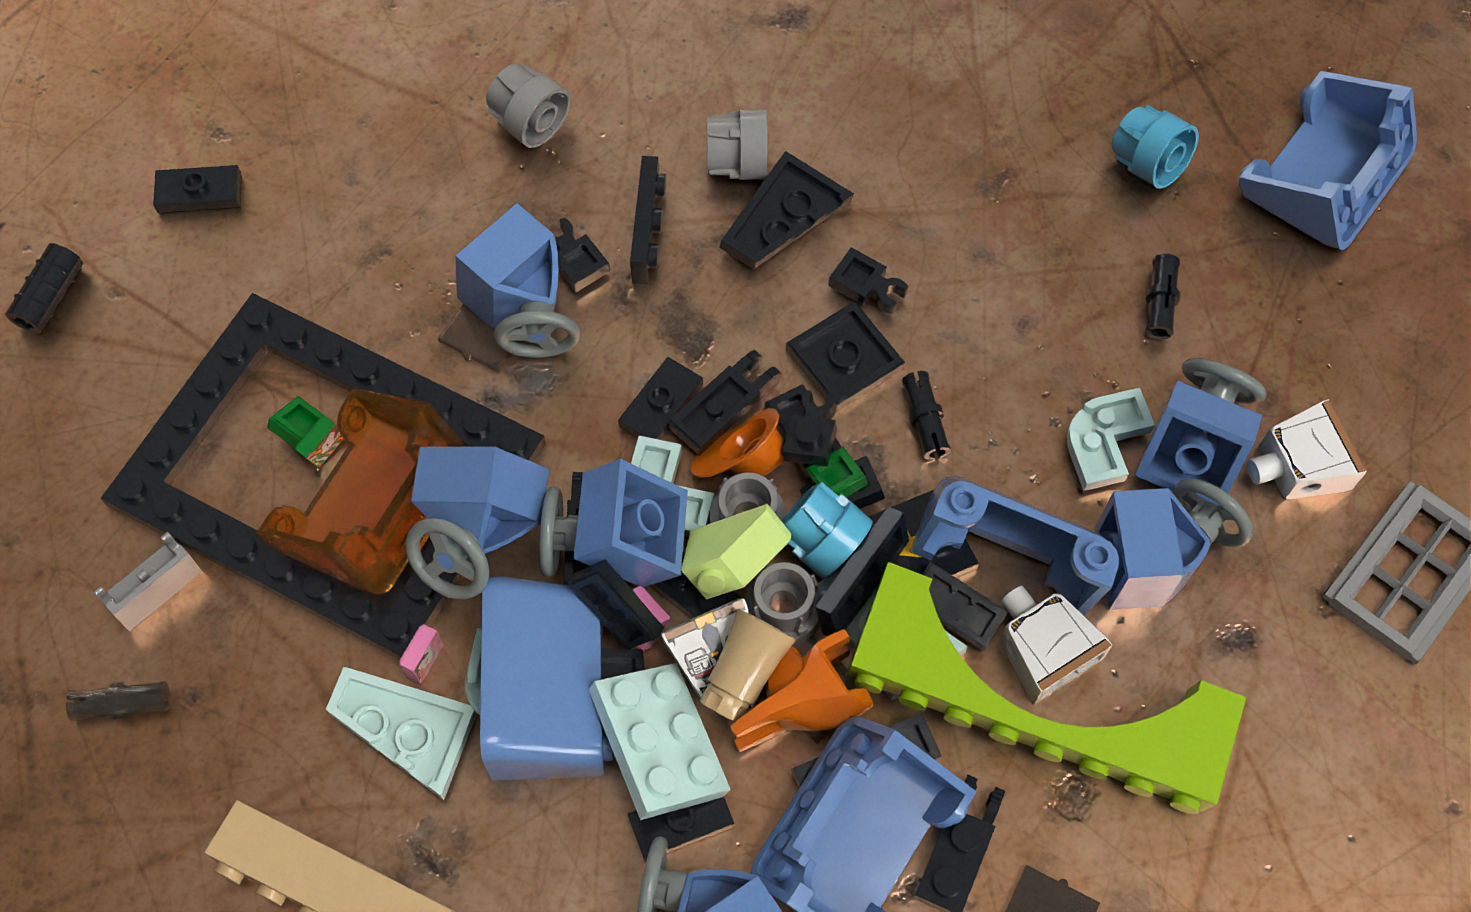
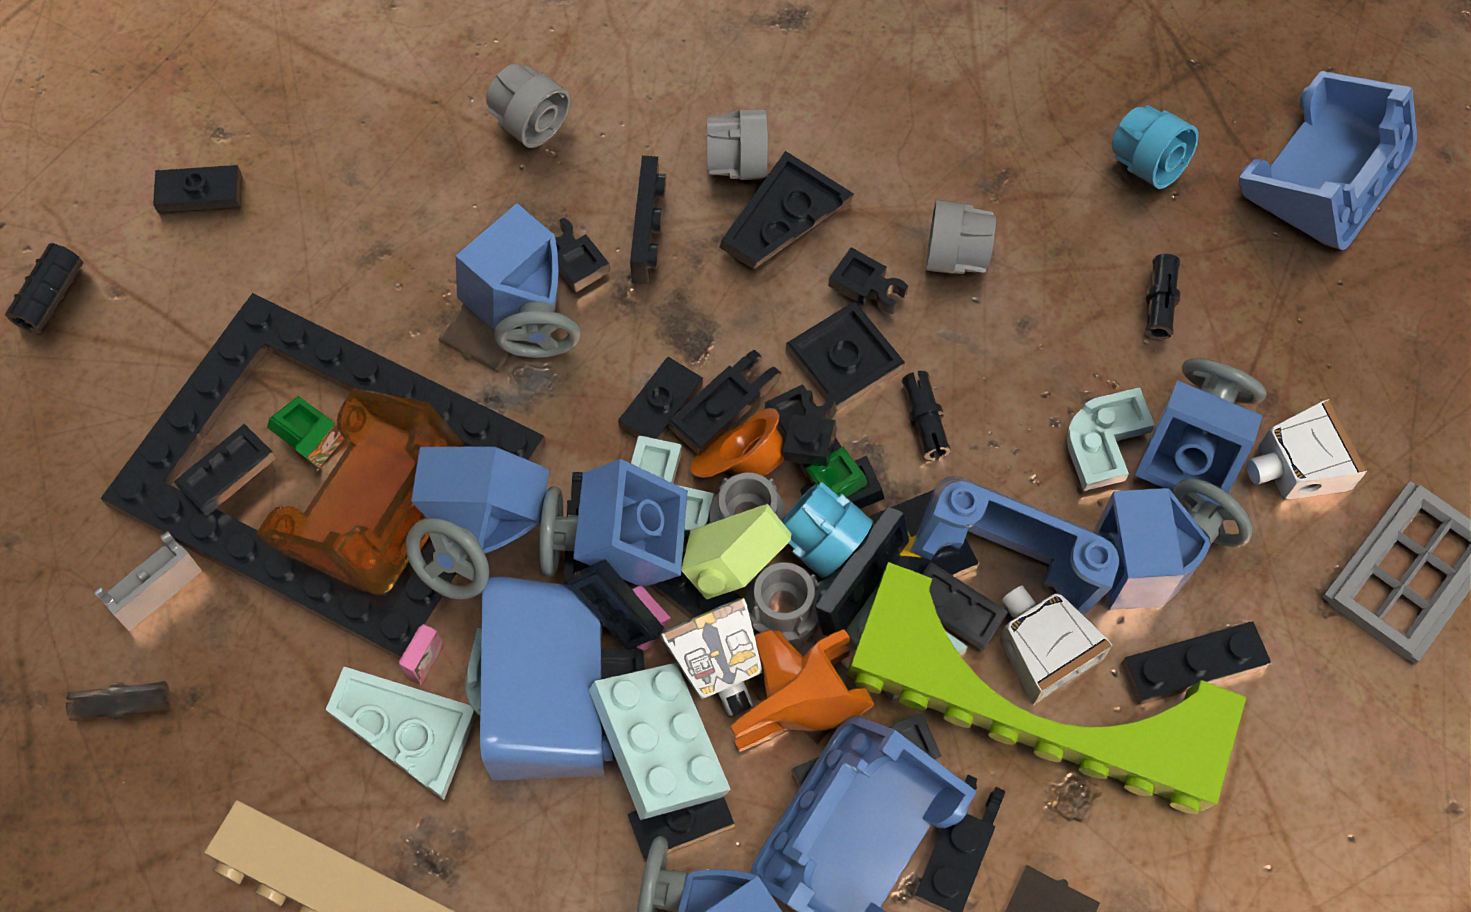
tan plant [700,608,797,721] -> none
none -> black plate [174,424,276,516]
none -> light grey piece [926,199,996,274]
none -> black plate [1122,621,1271,706]

